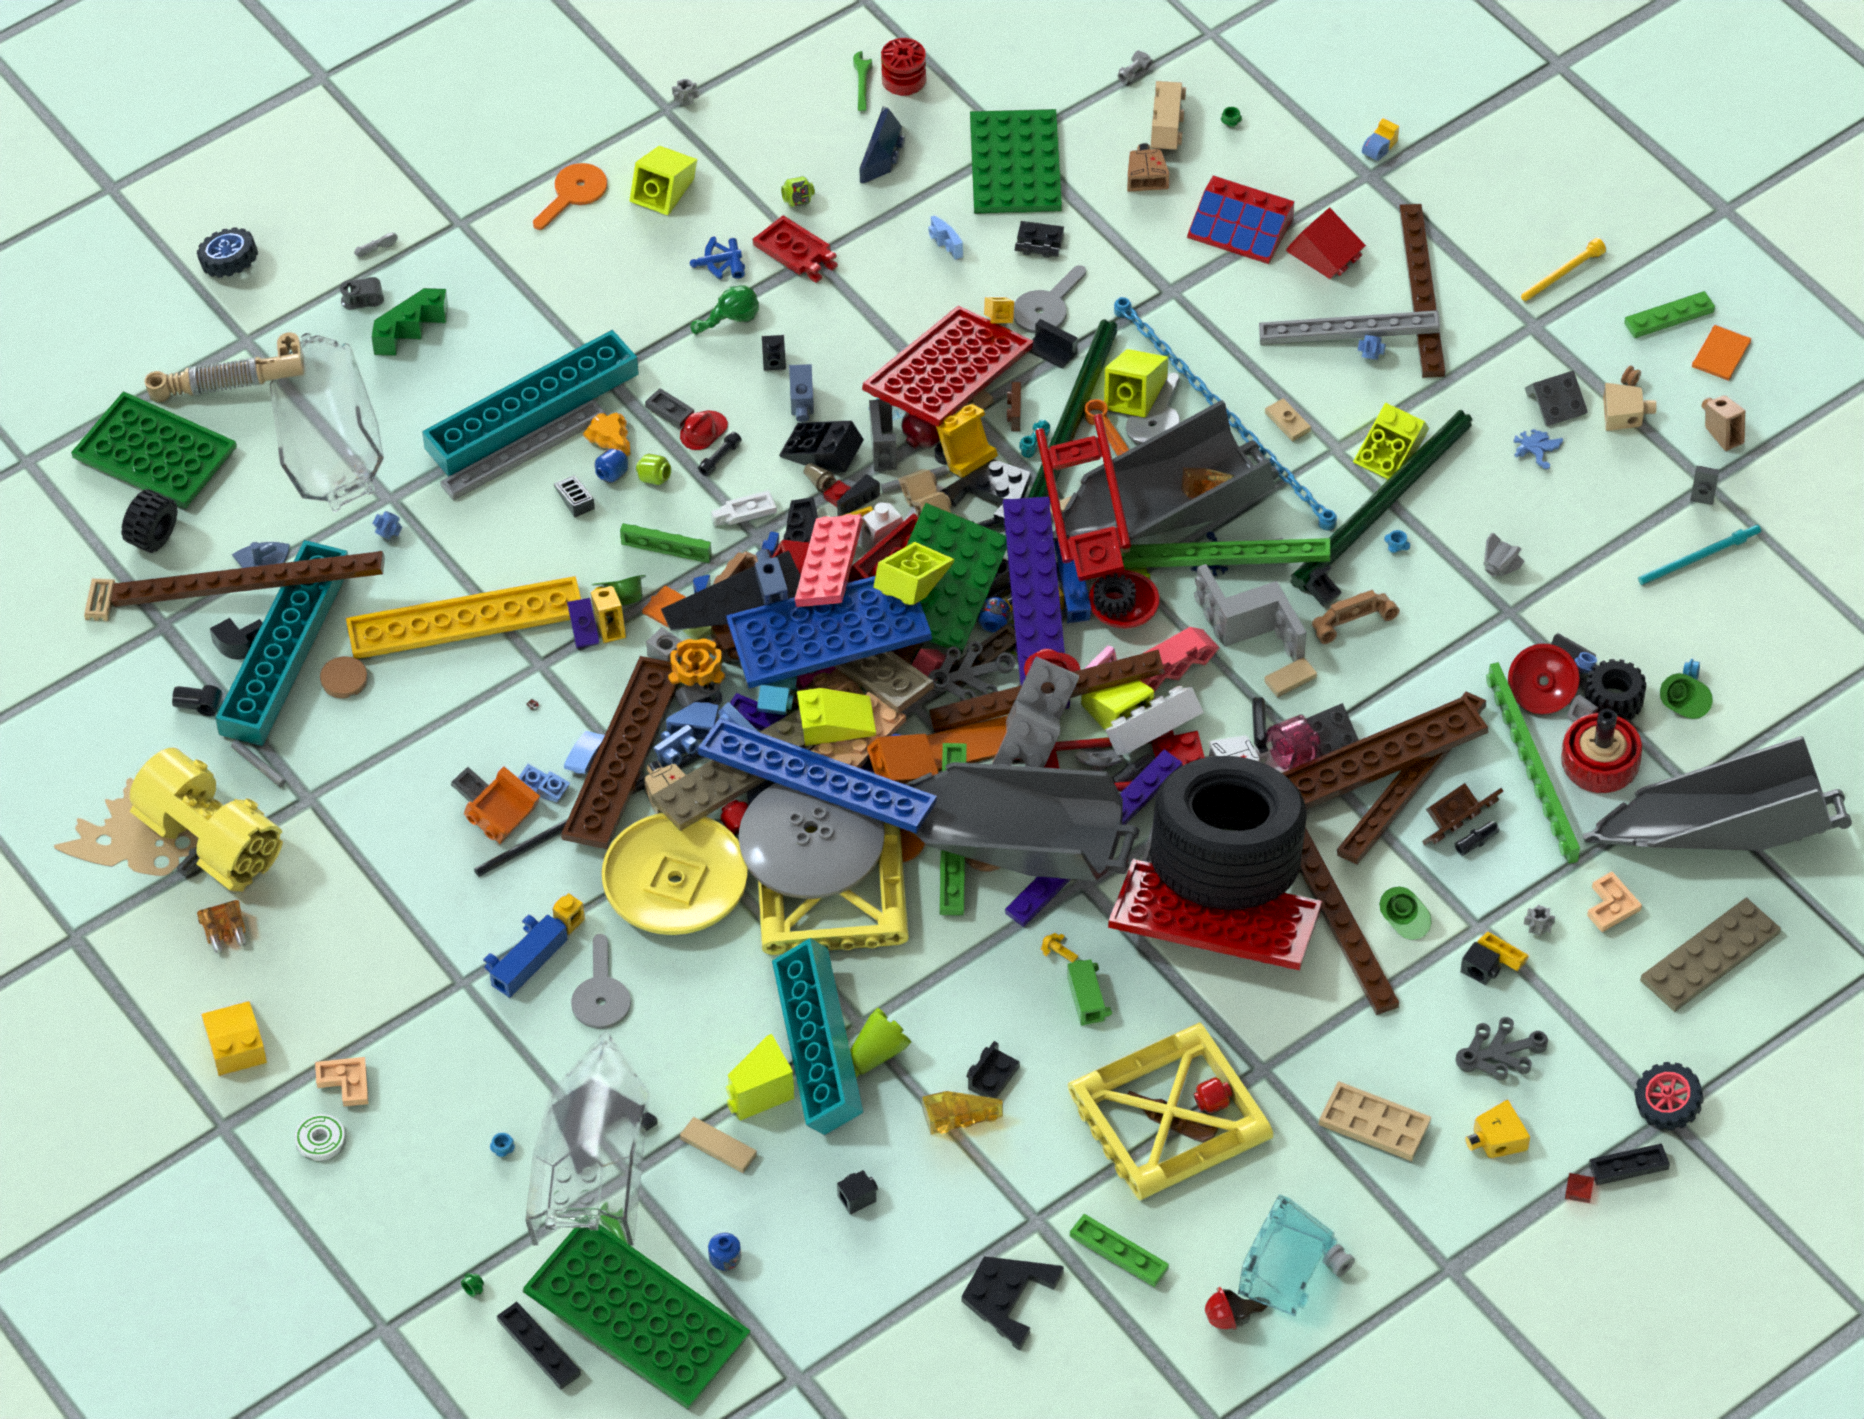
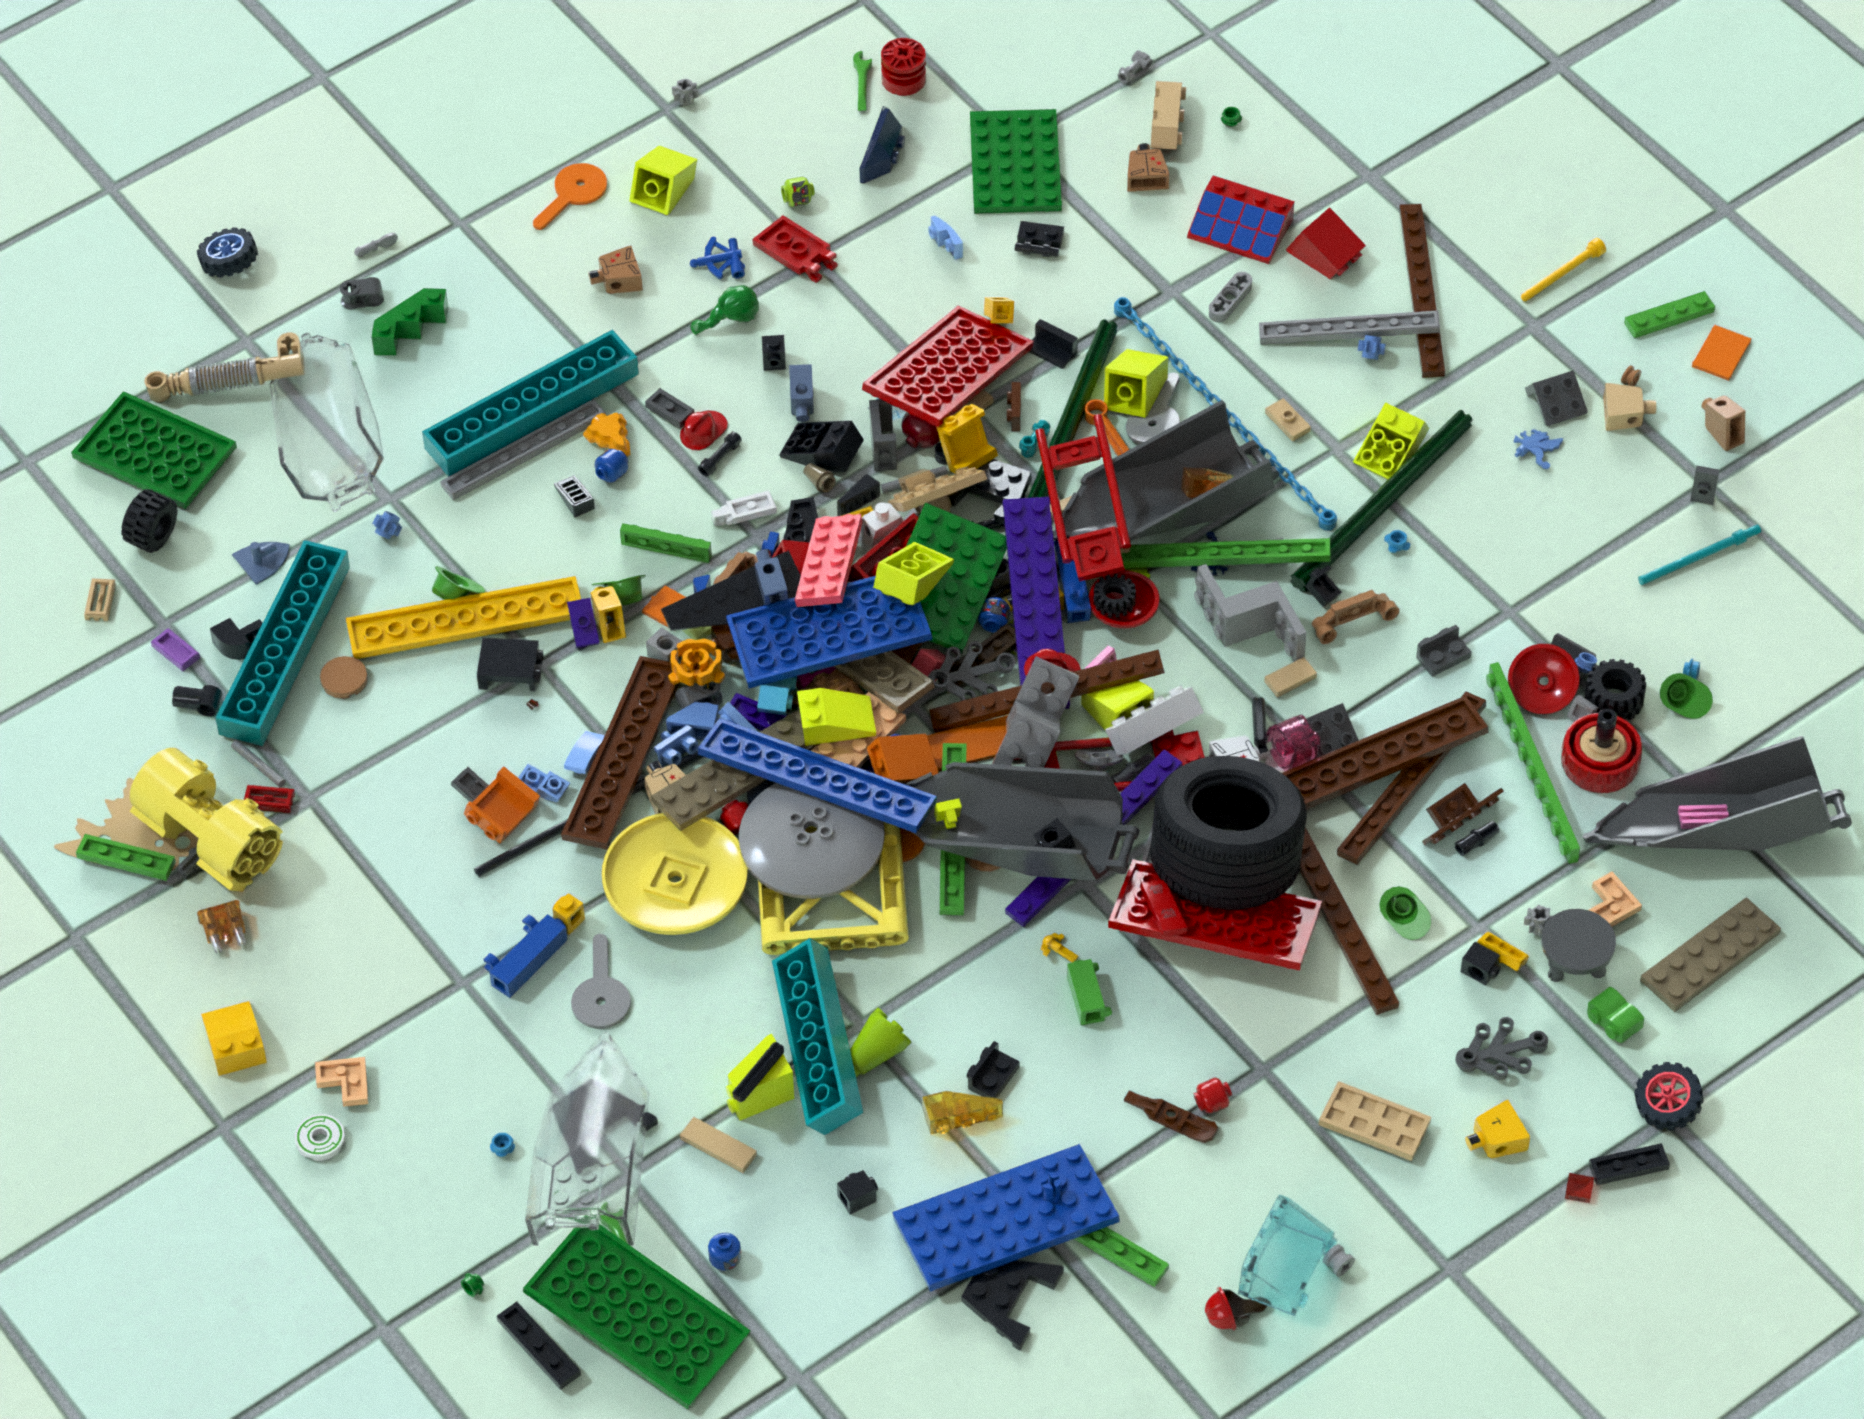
reddish brown plate [111,551,385,607] -> none
lime head [636,453,671,485] -> none
red plate [824,480,851,507] -> none
light grey piece [1014,265,1086,333] -> none
light yellow piece [1068,1022,1273,1200] -> none
coral brick [1139,627,1220,692] -> none
leg [1362,118,1399,161] -> none
light grey brick [1483,533,1525,577] -> none
none -> bright green plate [76,834,176,881]
none -> medium lavender tile [151,628,200,672]
none -> red tile [244,785,295,813]
none -> bright green piece [432,566,485,600]
none -> black panel [477,638,544,691]
none -> medium nougat torso [588,245,643,294]
none -> black axle [732,1042,784,1102]
none -> tan plate [888,466,987,512]
none -> blue plate [892,1144,1120,1292]
none -> neon yellow tile [934,798,962,829]
none -> black brick [1034,818,1075,849]
none -> red tile [1141,880,1187,937]
none -> light grey beam [1208,272,1252,322]
none -> dark grey bracket [1416,625,1472,677]
none -> dark grey piece [1541,909,1616,982]
none -> bright green brick [1587,987,1644,1044]
none -> bright pink tile [1678,804,1729,829]

